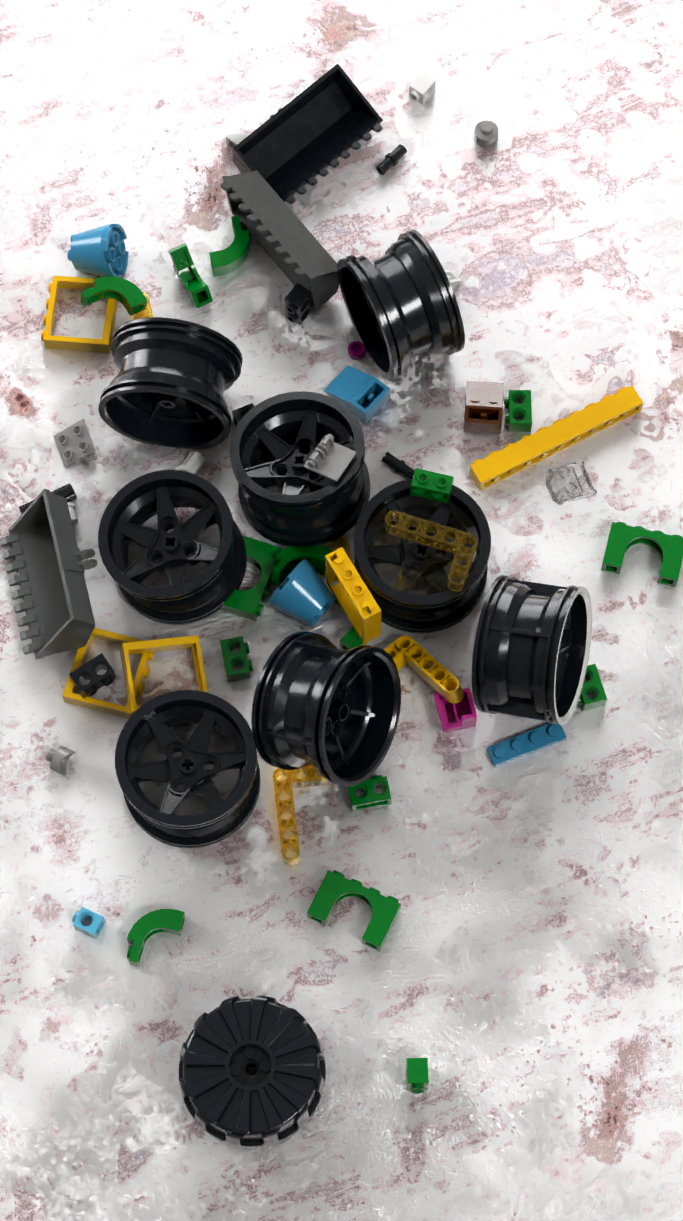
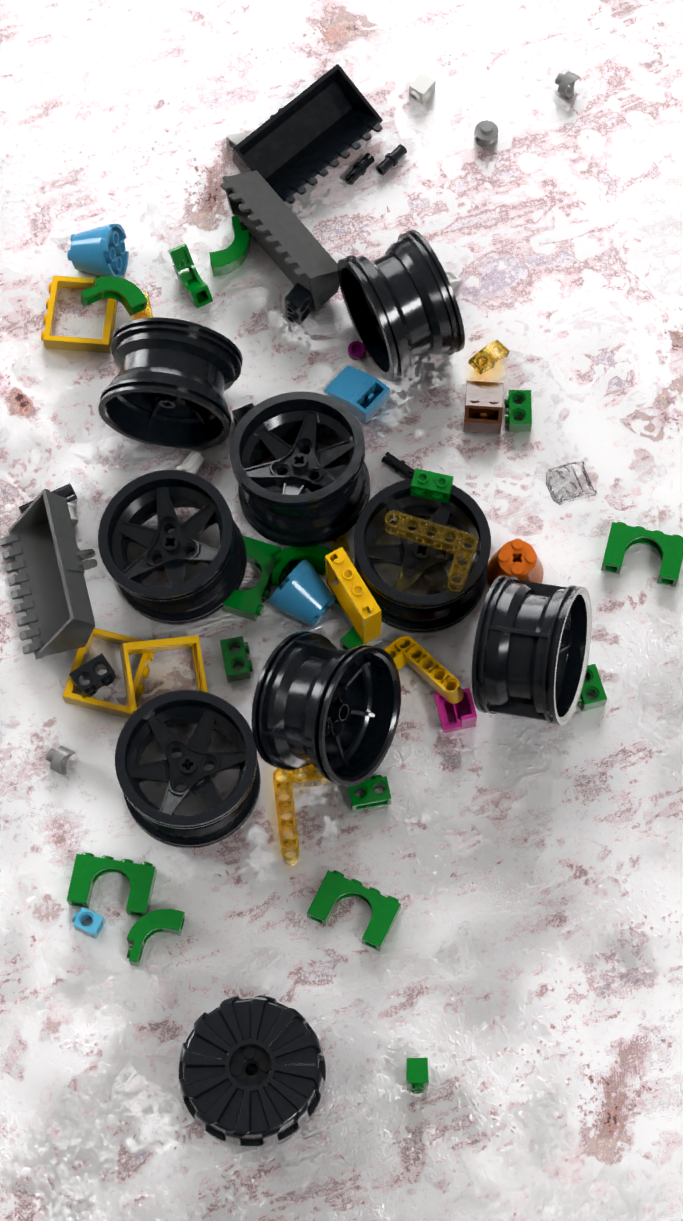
light grey hinge [54,419,96,468] -> none
light grey hinge [303,434,357,482] -> none
yellow brick [469,385,643,491] -> none
dark azure plate [487,724,567,767] -> none
none -> green arch [67,852,157,917]
none -> black pin [344,153,375,185]
none -> clear yellow slope [468,340,510,374]
none -> orange cone [487,539,544,588]
none -> light grey piece [555,70,581,98]

